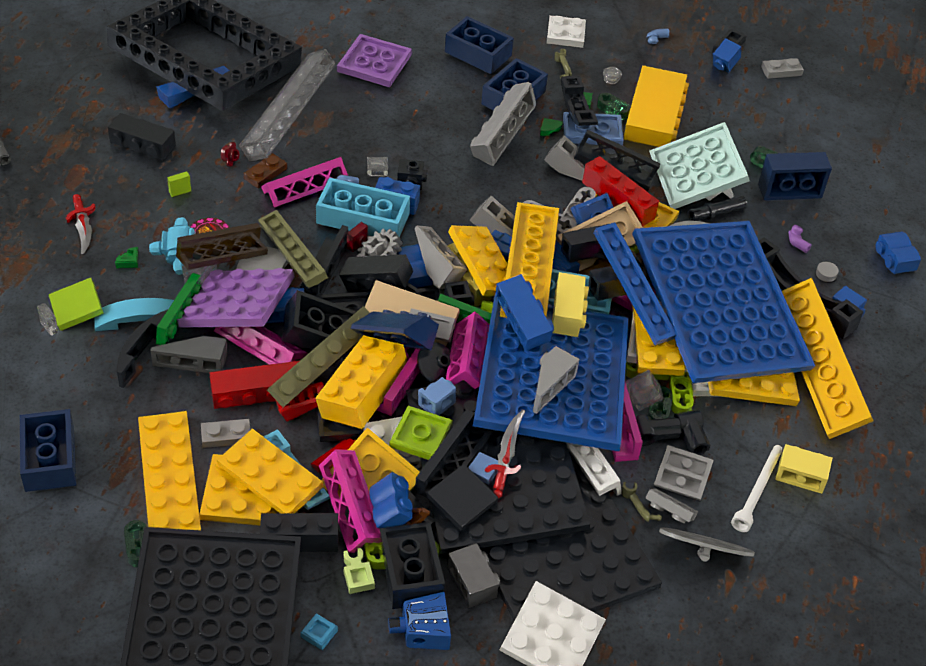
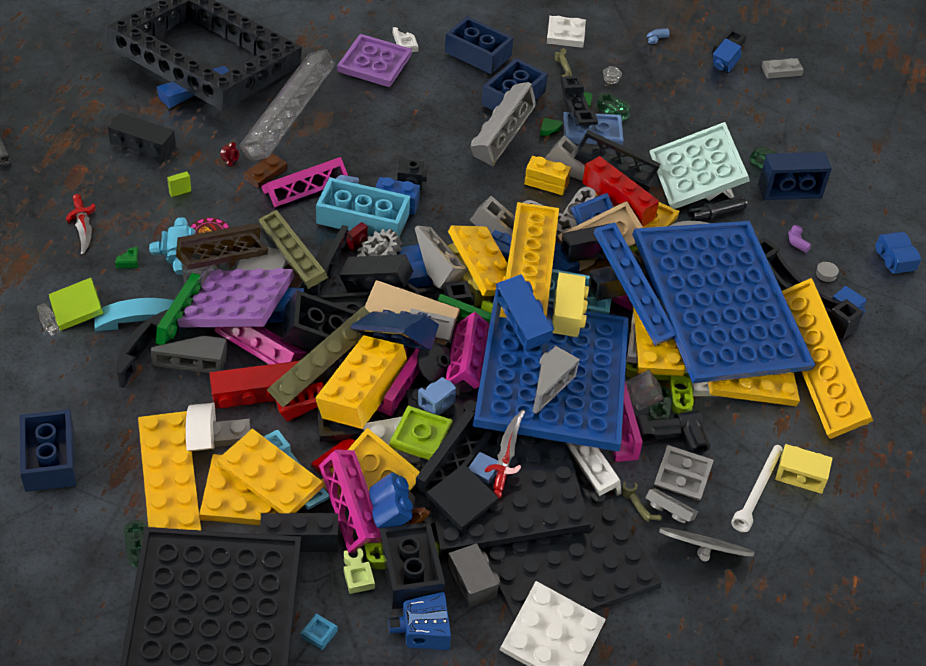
clear tile [367,157,388,176] -> none
yellow brick [623,65,689,147] -> none
none -> white brick [186,403,216,452]
none -> white tile [392,27,418,52]
none -> yellow brick [524,156,571,195]

